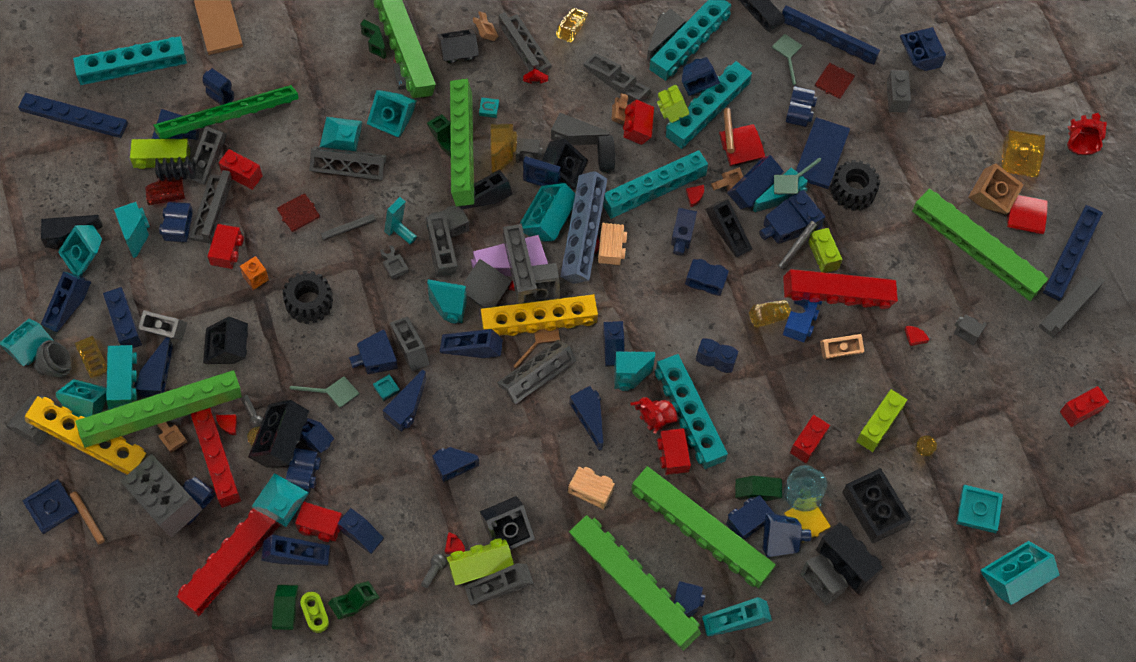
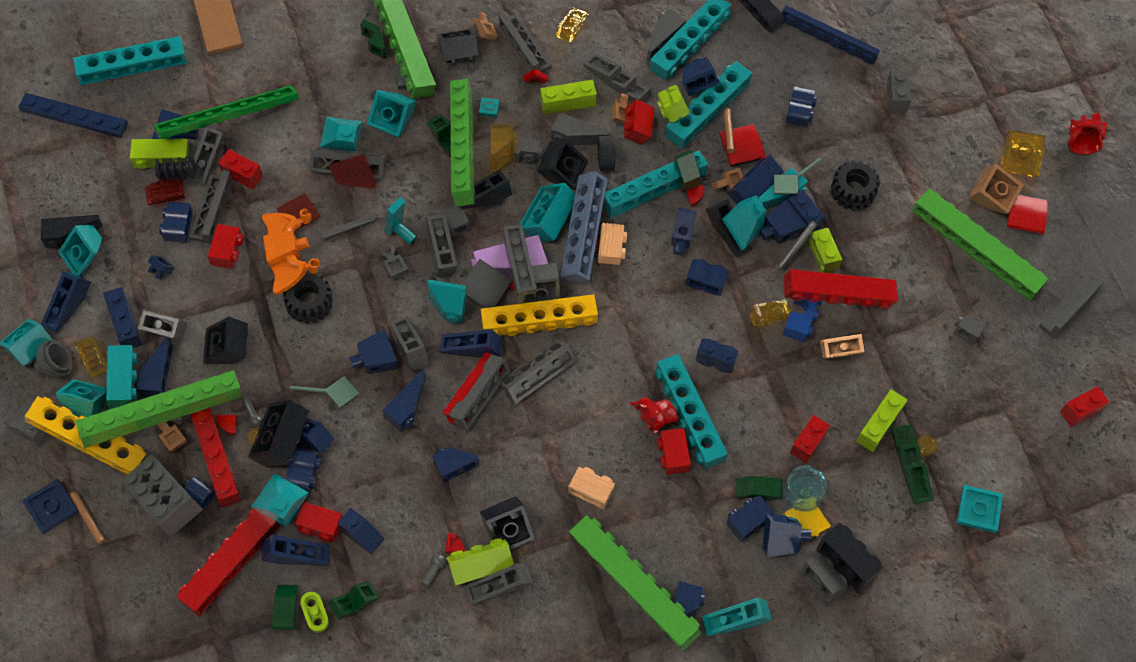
teal slope [114,202,150,258] -> none
dark blue brick [203,68,234,105] -> none
orange brick [240,256,269,290] -> none
teal tile [373,374,400,401] -> none
medium nougat piece [514,327,560,368] -> none
dark blue tile [523,156,561,186] -> none
dark blue slope [569,386,603,451] -> none
dark blue slope [603,321,624,367] -> none
teal slope [614,352,655,391] -> none
bright green brick [631,466,776,589] -> none
sand green piece [771,34,803,85] -> none
dark blue tile [796,117,850,189] -> none
clear red piece [814,62,855,99] -> none
black brick [842,468,912,544] -> none
dark blue slope [900,27,946,71] -> none
red tile [904,326,929,346] -> none
teal slope [981,541,1059,605] -> none
dark blue plate [1043,205,1103,301] -> none
none -> dark blue tile [148,255,175,279]
none -> orange torso [262,209,320,295]
none -> clear red wing [329,153,377,188]
none -> dark grey piece [443,352,510,430]
none -> lime brick [540,80,597,115]
none -> dark green slope [674,149,700,192]
none -> teal slope [722,195,766,250]
none -> dark green slope [891,424,934,504]

